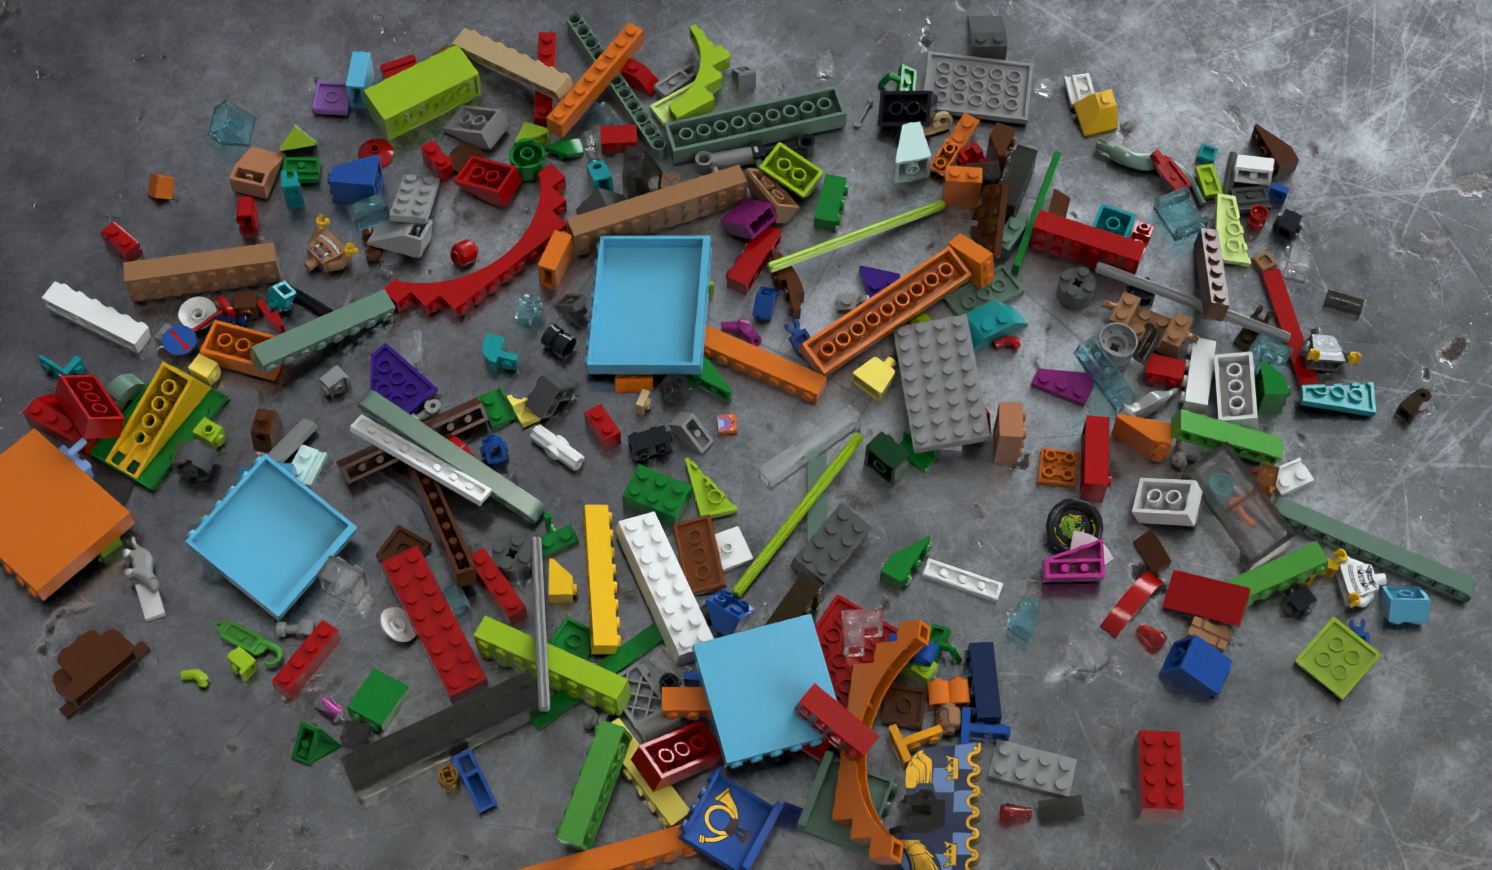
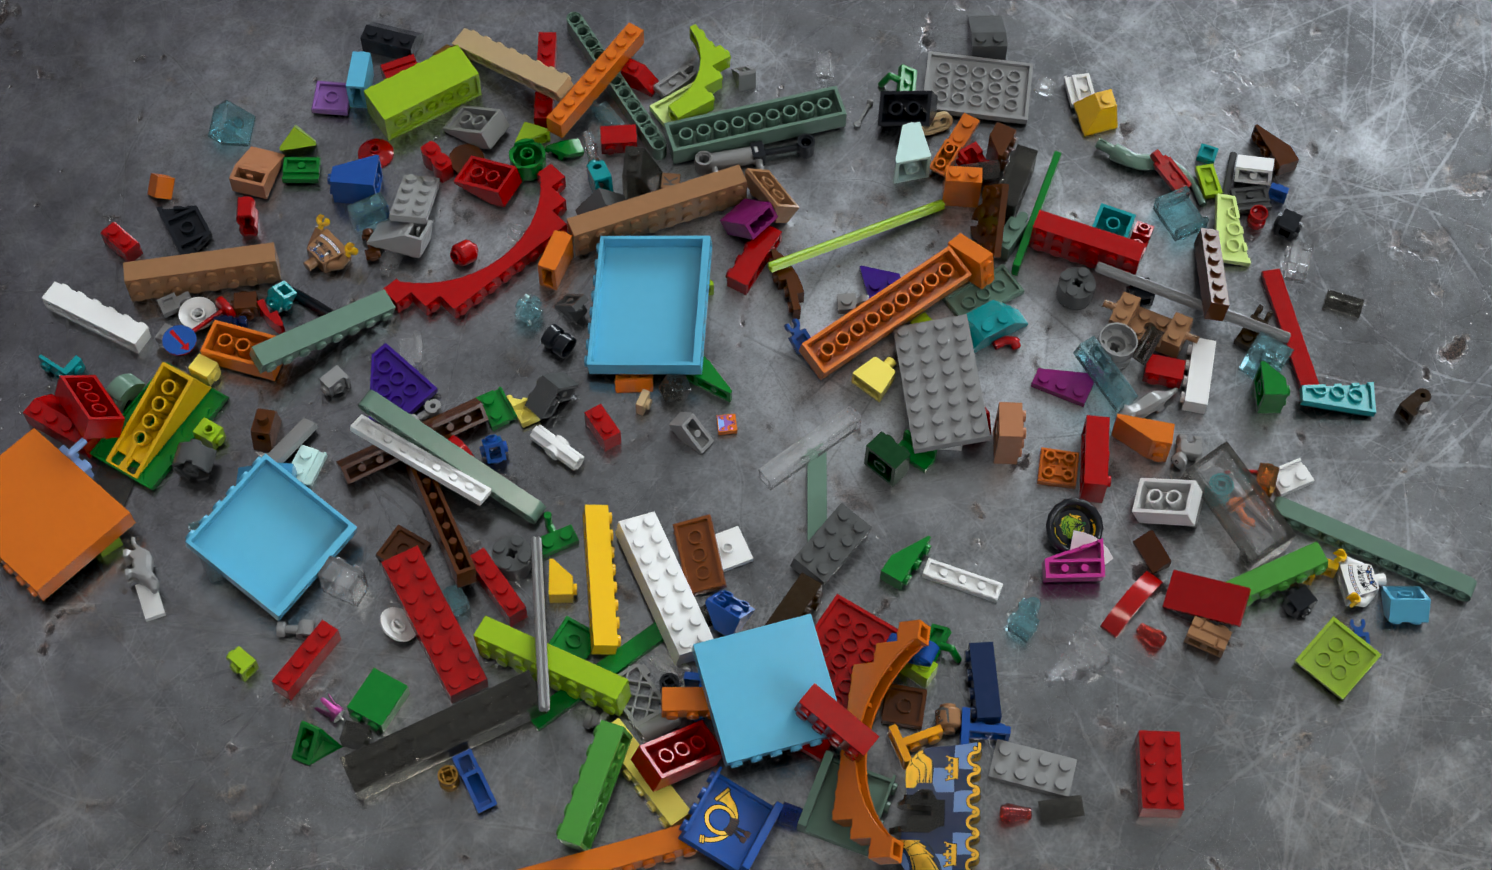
reddish brown brick [52,629,150,718] -> none
lime arm [181,669,209,687] -> none
bright green plate [214,620,283,667] -> none
teal hinge [281,170,305,208] -> none
teal brick [482,334,519,372] -> none
green brick [622,464,692,526] -> none
black brick [628,425,673,461] -> none
lime wing [685,458,738,518] -> none
orange brick [704,325,827,404] -> none
magenta arm [721,318,762,347] -> none
lime axle [732,433,864,597] -> none
blue slope [752,286,779,320] -> none
lime slope [759,142,824,199] -> none
green brick [814,174,849,232] -> none
clear brick [841,608,884,657] -> none
orange brick [927,677,970,711] -> none
reddish brown slope [1048,189,1070,218] -> none
blue slope [1159,634,1233,698] -> none
bright green brick [1171,409,1283,466] -> none
white brick [1214,352,1259,429] -> none
medium nougat tile [1251,251,1277,274] -> none
dark grey torso [1299,328,1361,371] -> none
none -> black wing [156,205,213,255]
none -> light grey plate [157,291,191,318]
none -> black slope [360,22,424,59]

